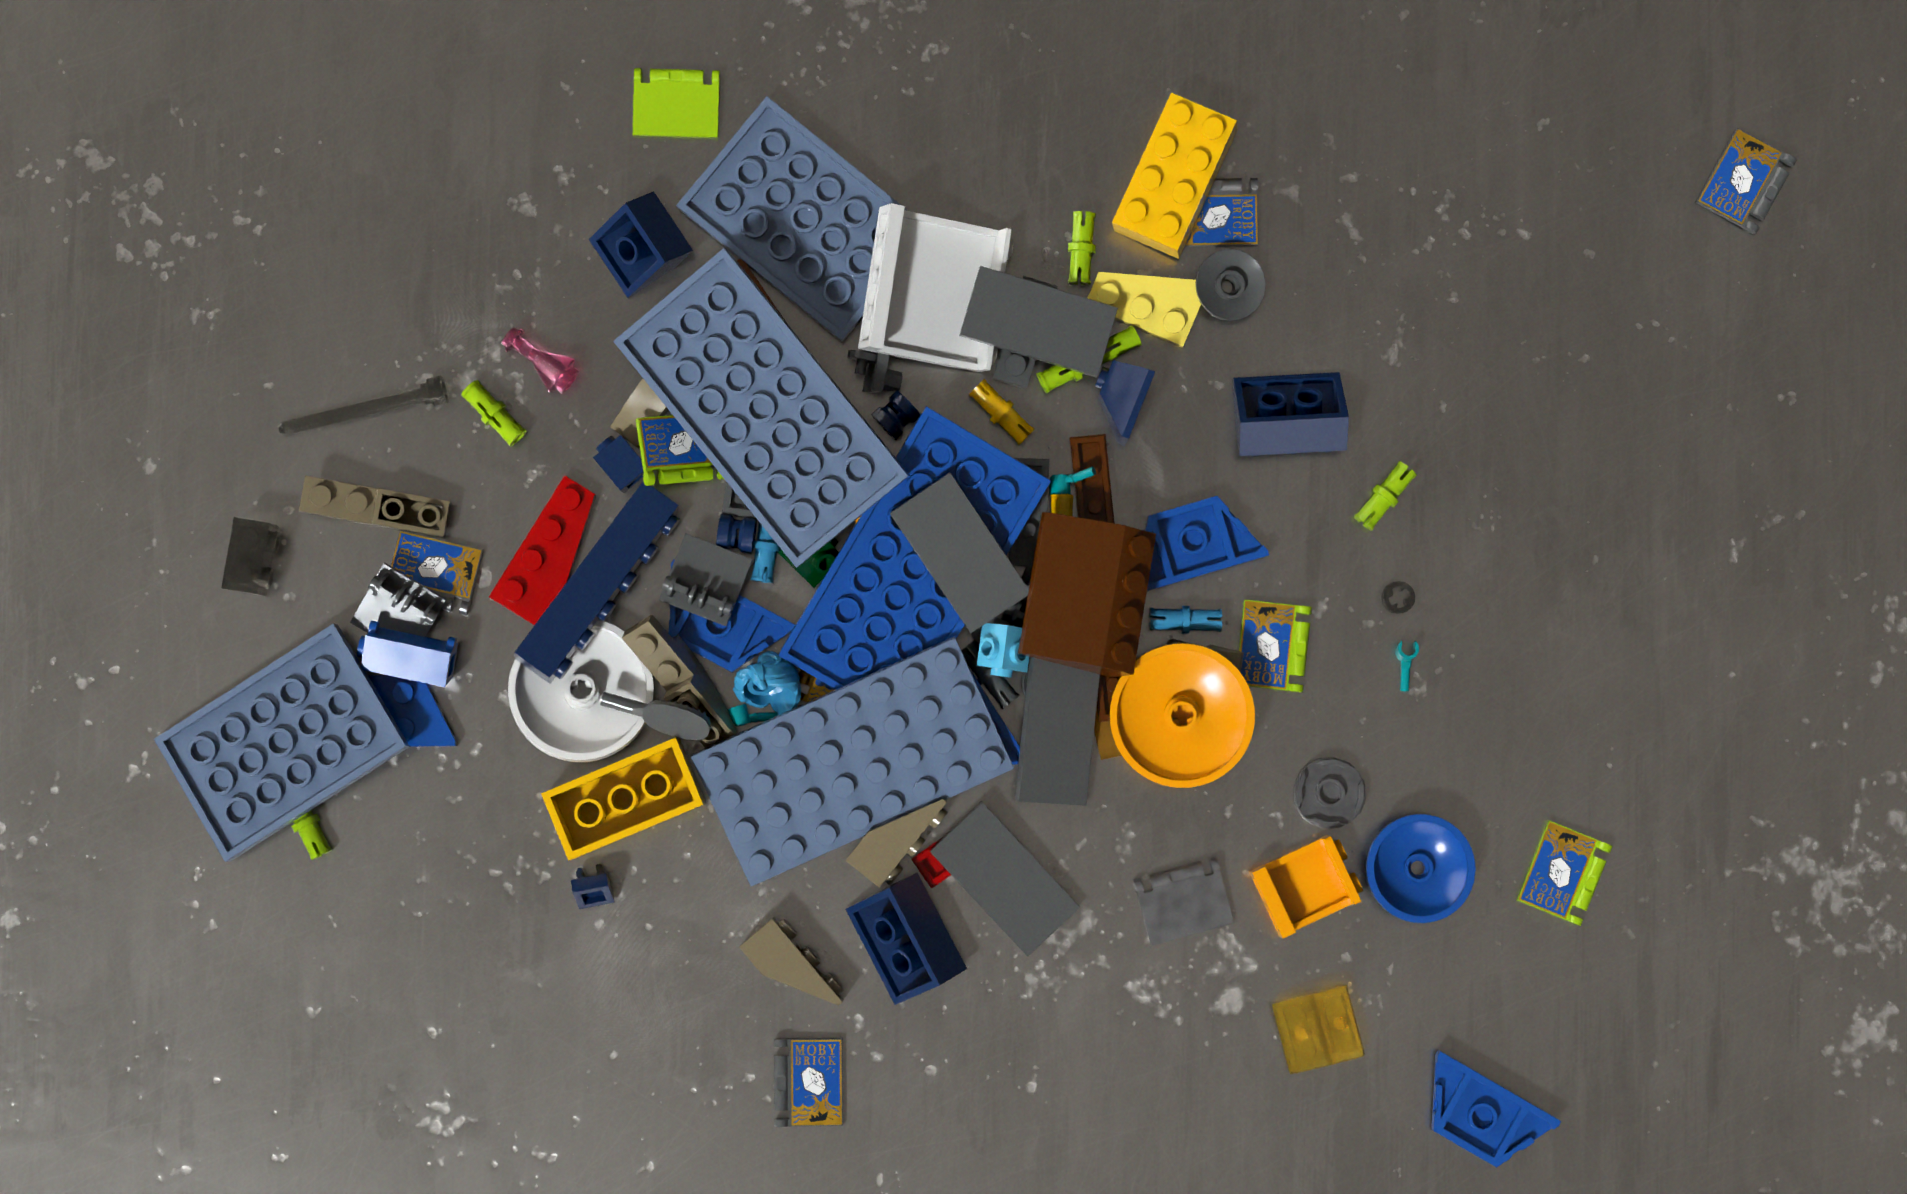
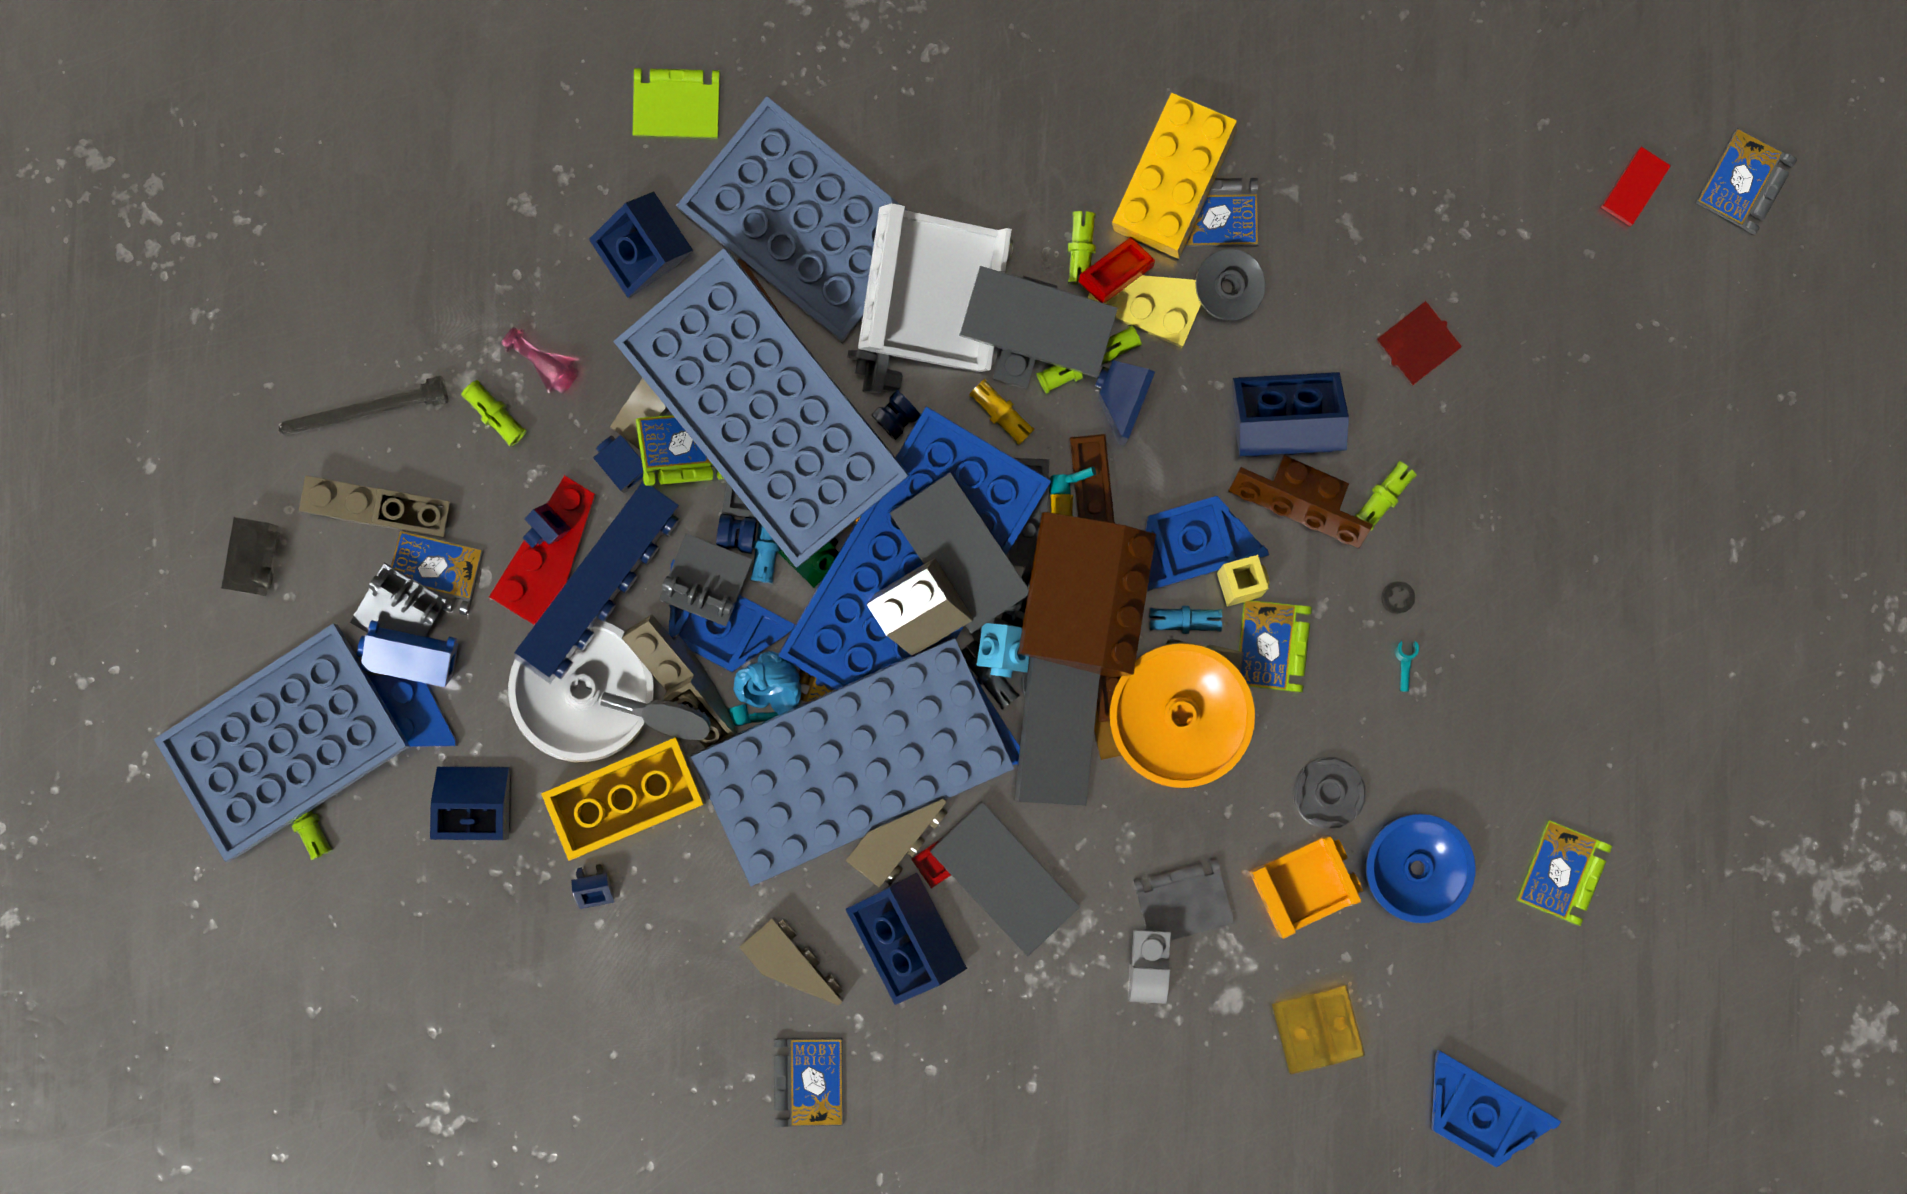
none -> dark blue slope [430,766,510,840]
none -> dark blue tile [523,503,571,548]
none -> dark tan slope [866,558,973,656]
none -> red tile [1078,237,1155,303]
none -> light grey brick [1128,930,1171,1004]
none -> light yellow brick [1217,555,1269,607]
none -> reddish brown bracket [1228,455,1373,548]
none -> clear red piece [1376,301,1462,386]
none -> red tile [1600,146,1671,227]

